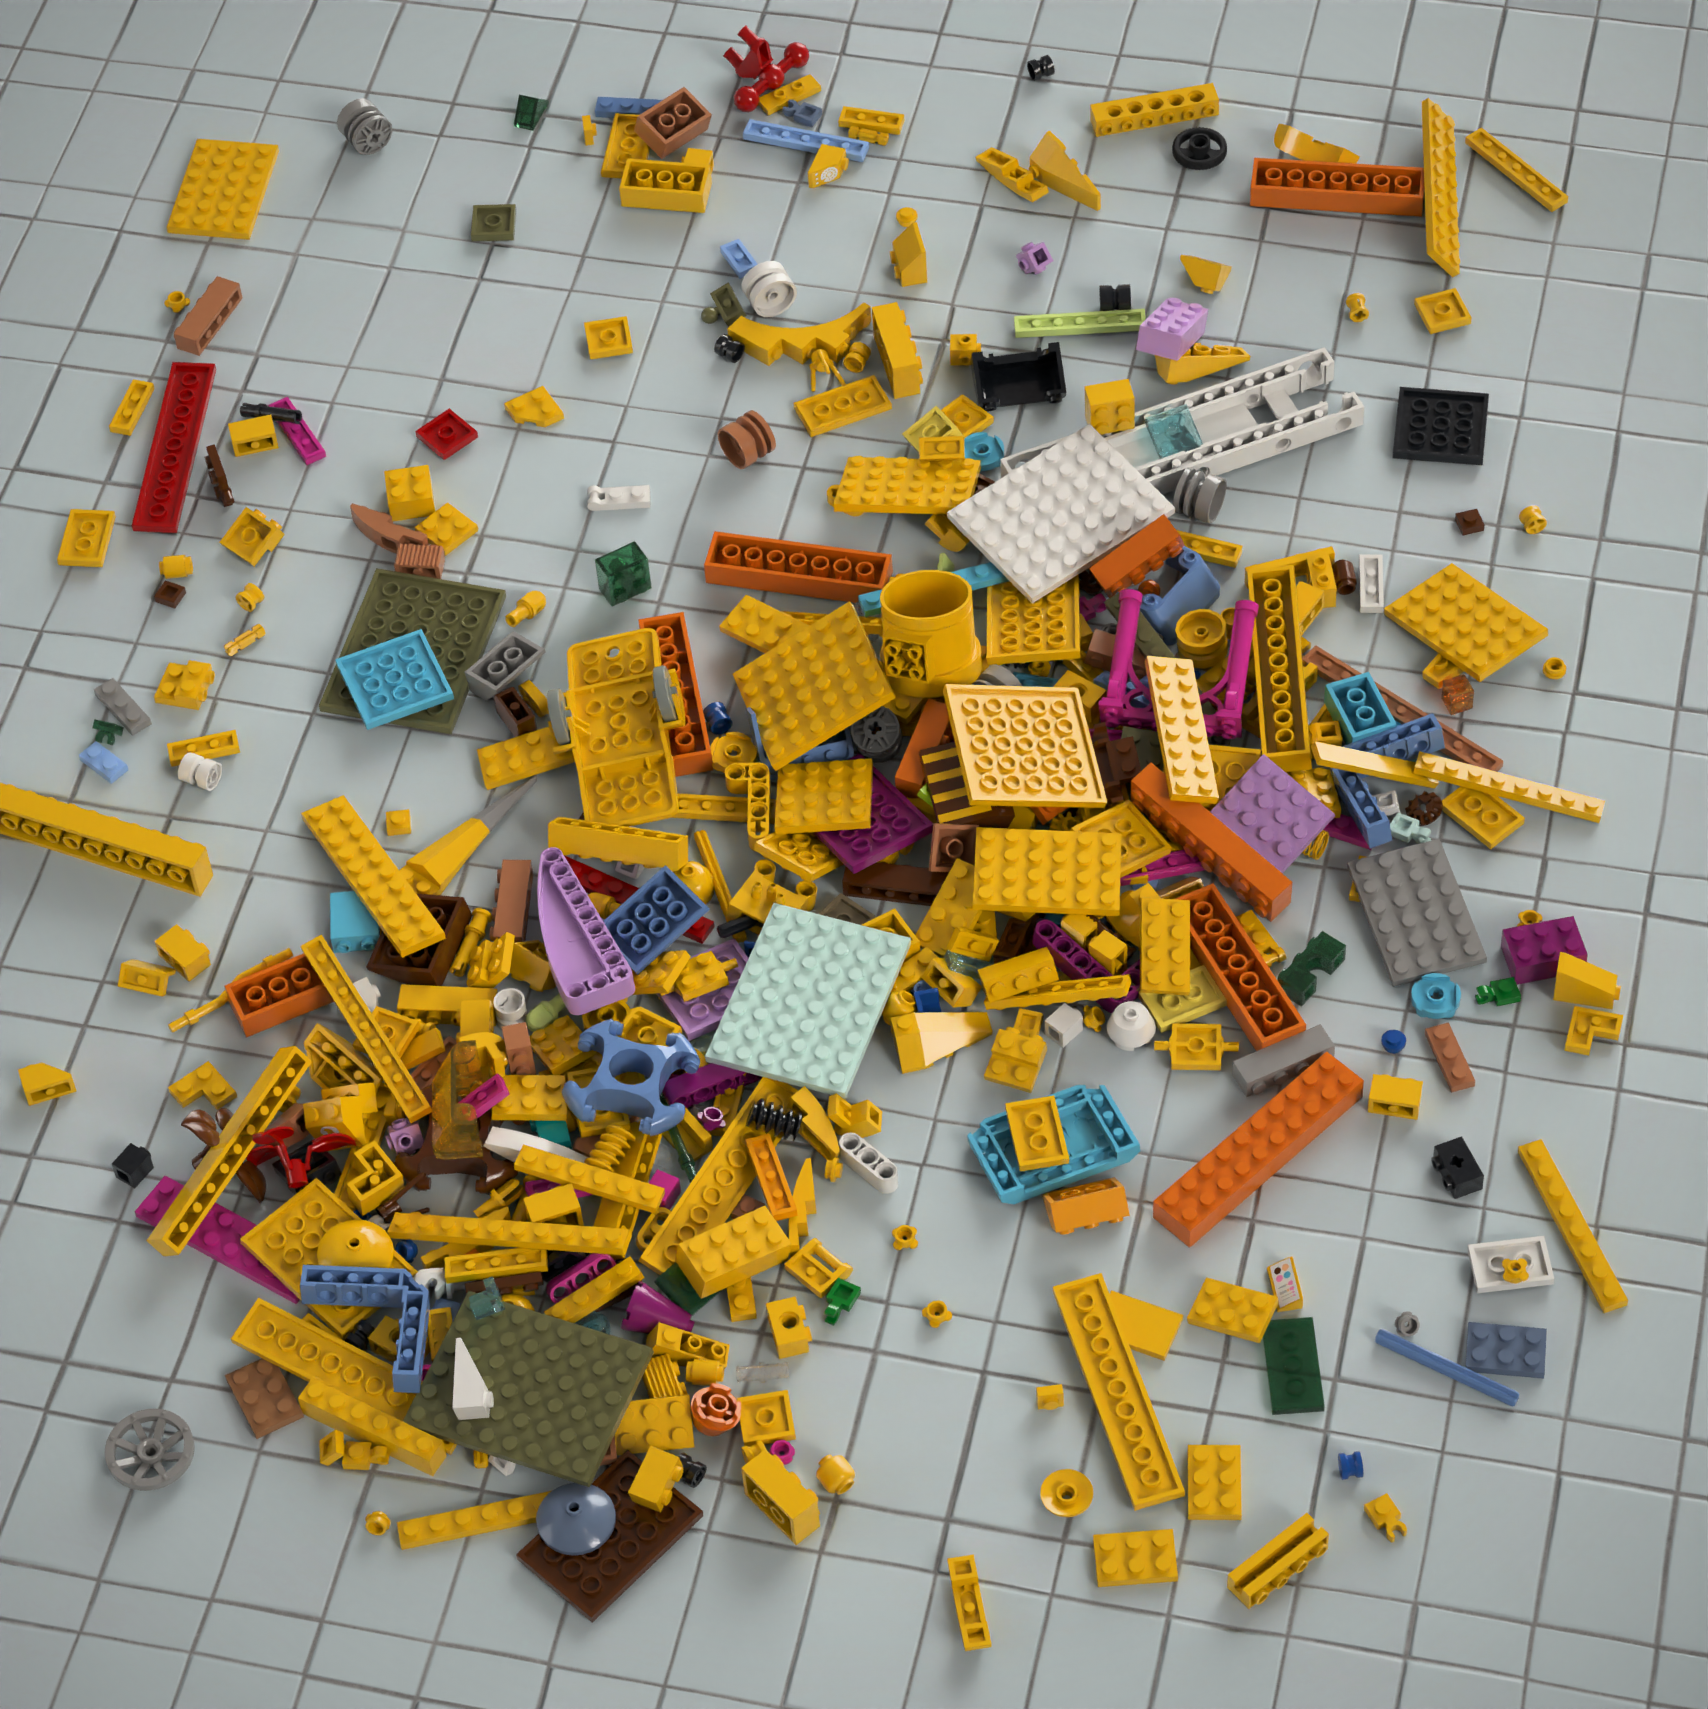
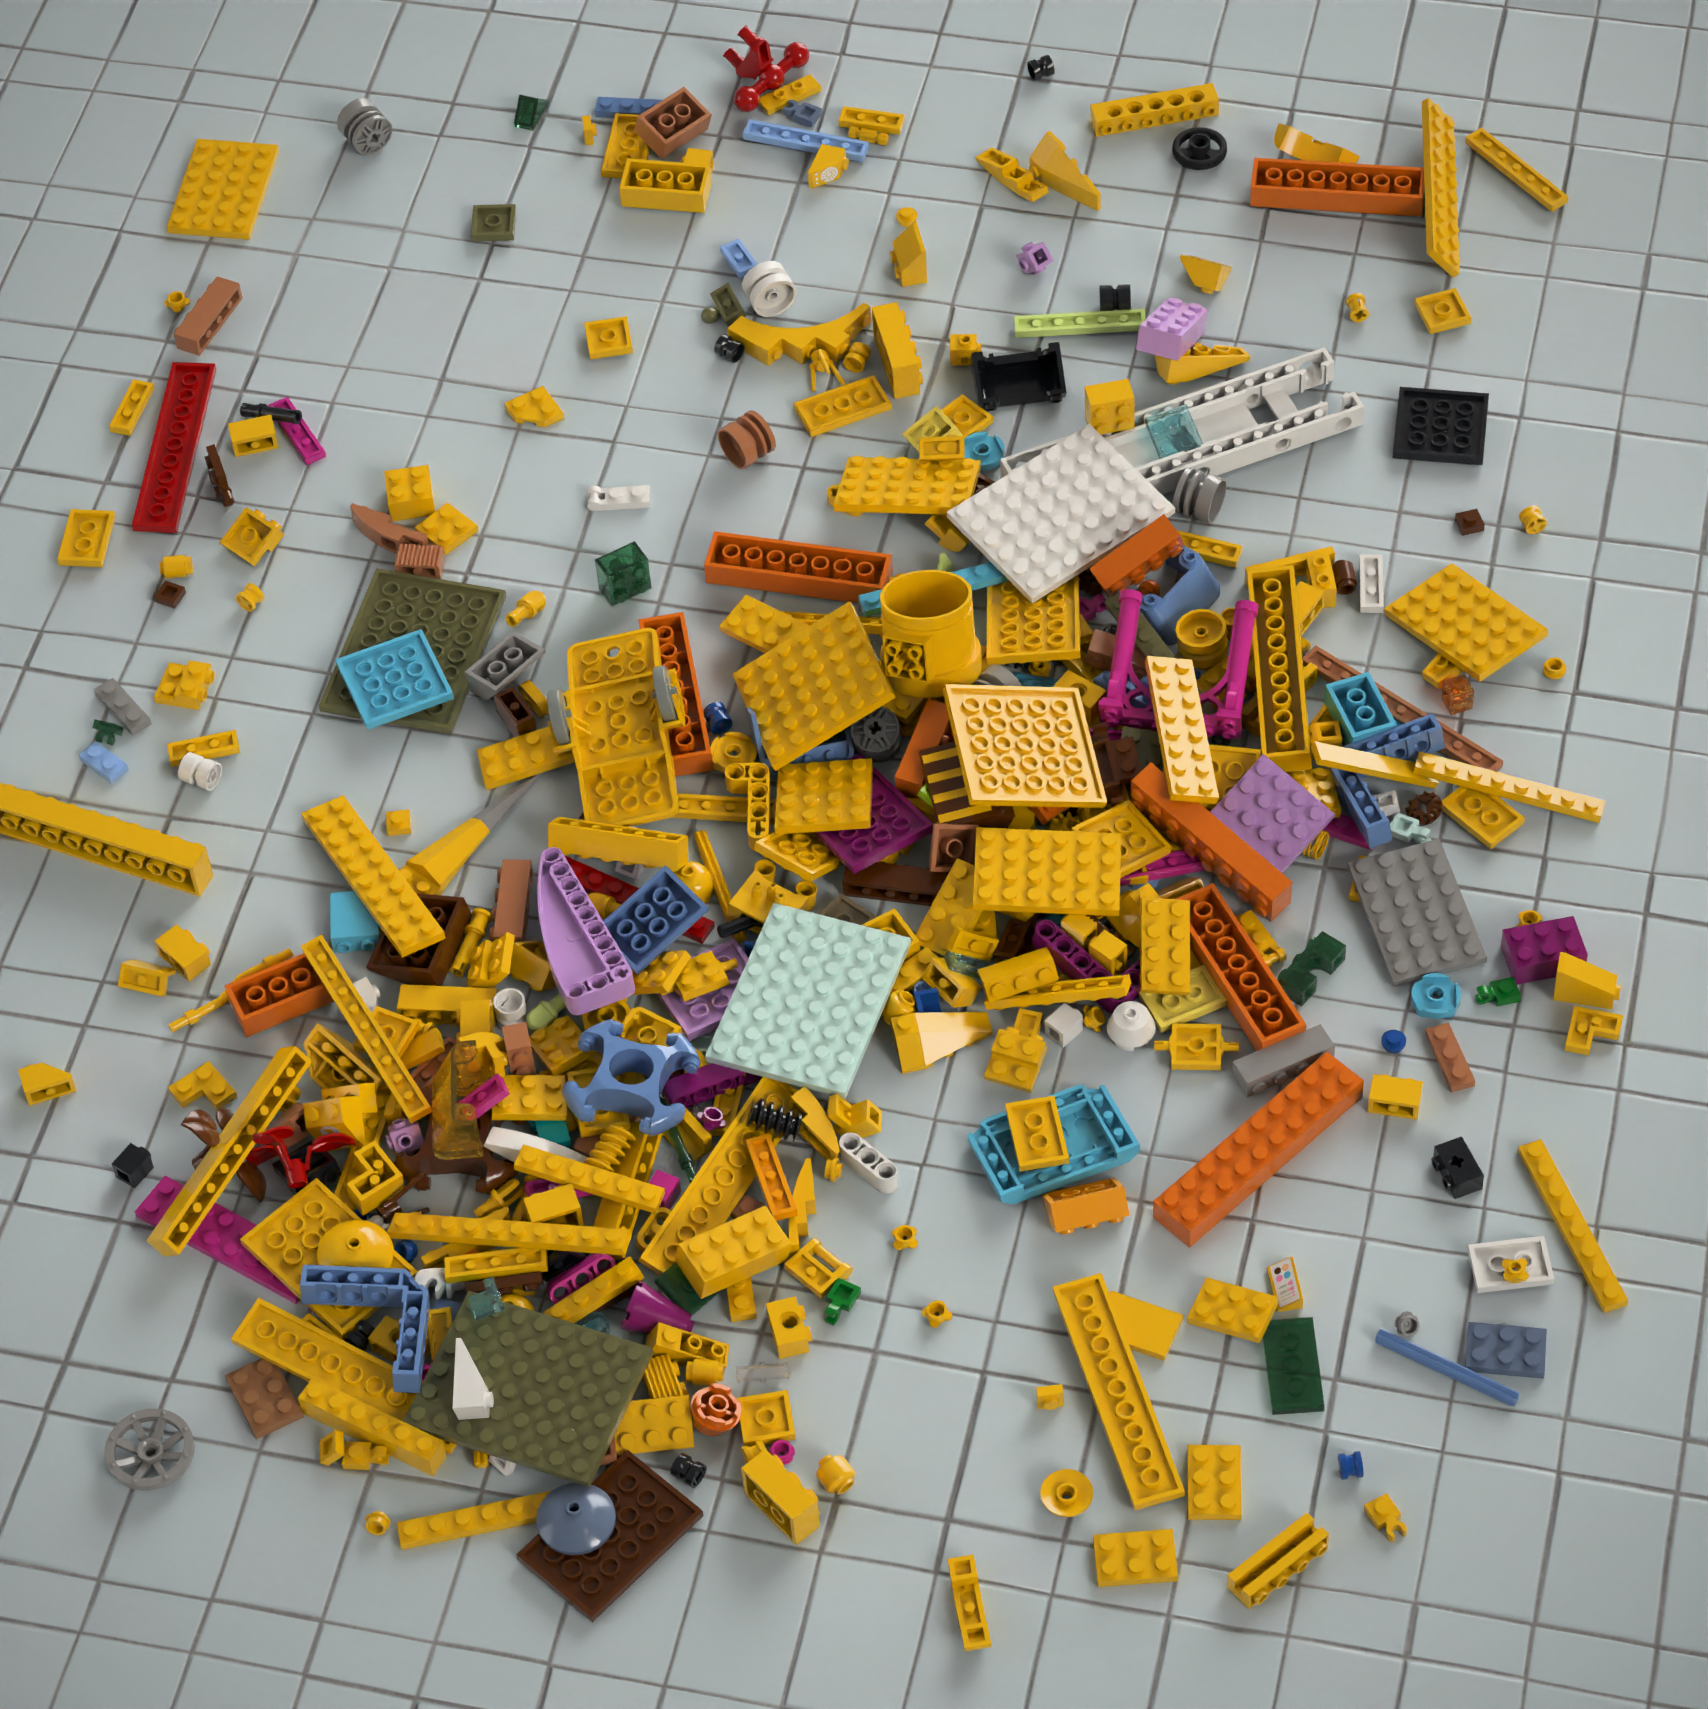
yellow axle [224,624,266,656] -> none
red plate [415,408,478,460] -> none
yellow brick [628,1446,684,1513] -> none

